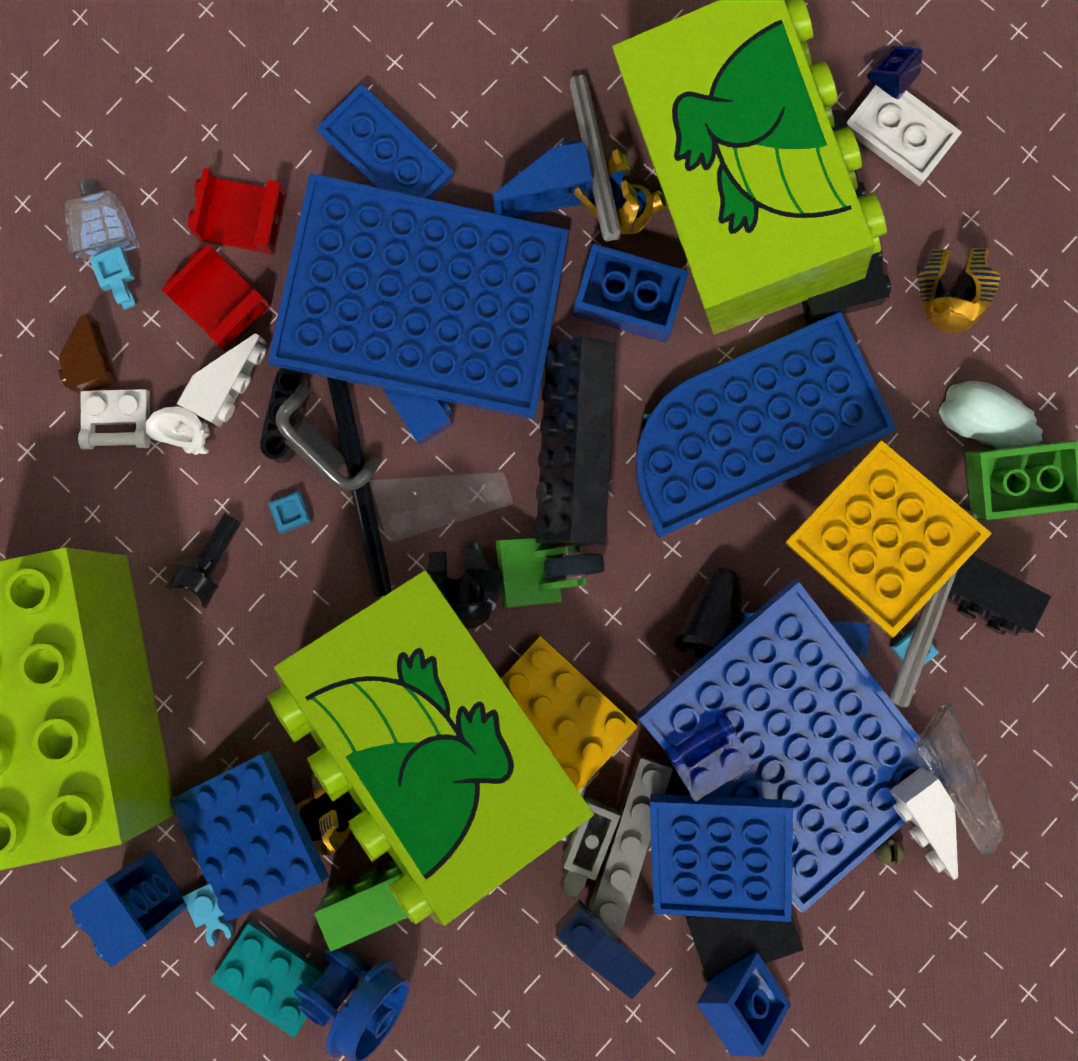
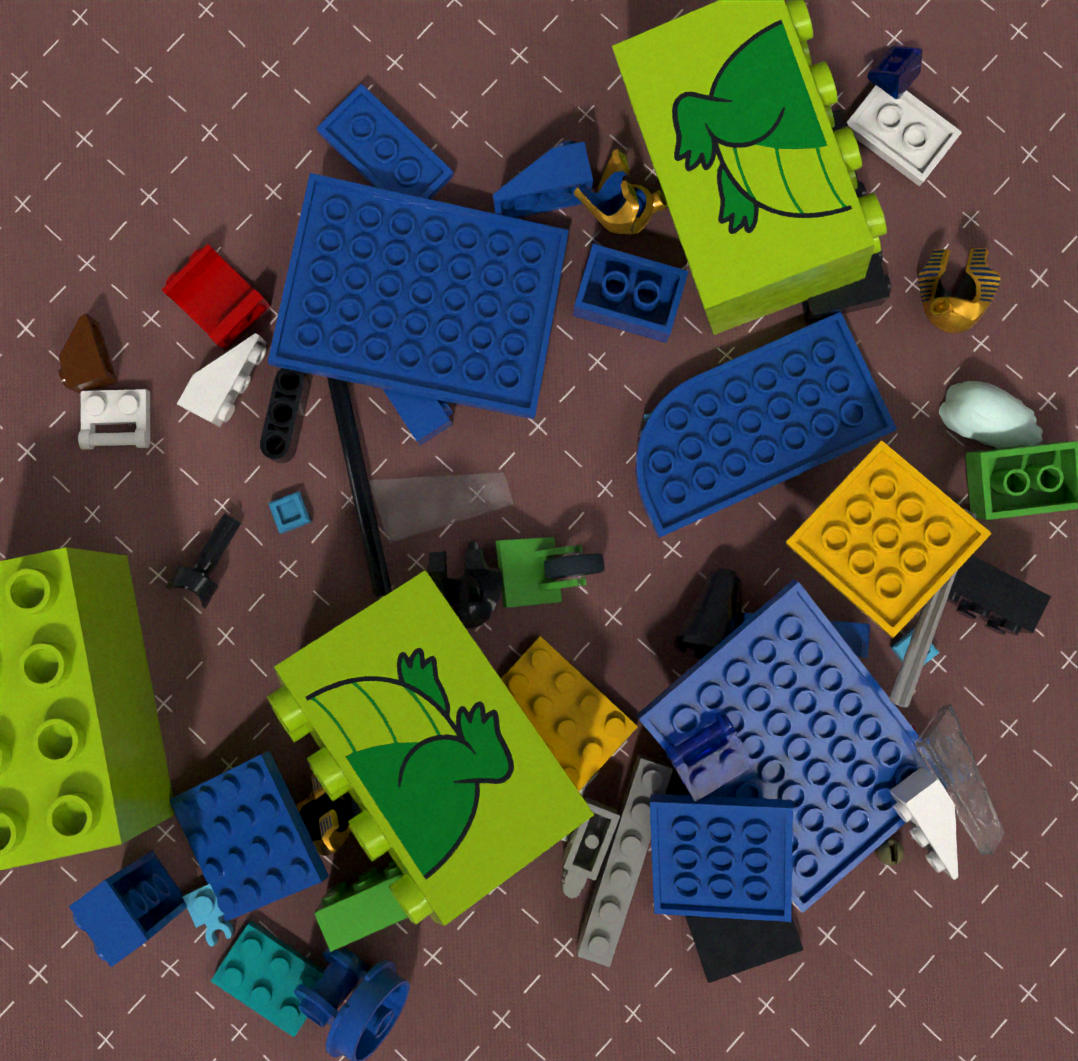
clear torso [65,178,140,263] -> none
medium azure plate [89,246,137,310] -> none
white hat [145,407,210,455] -> none
red panel [188,168,287,255] -> none
dark grey piece [275,384,381,491] -> none
black brick [534,336,616,546] -> none
dark blue slope [556,899,656,999] -> none
light grey axle [570,75,621,242] -> none
blue slope [697,952,791,1057] -> none

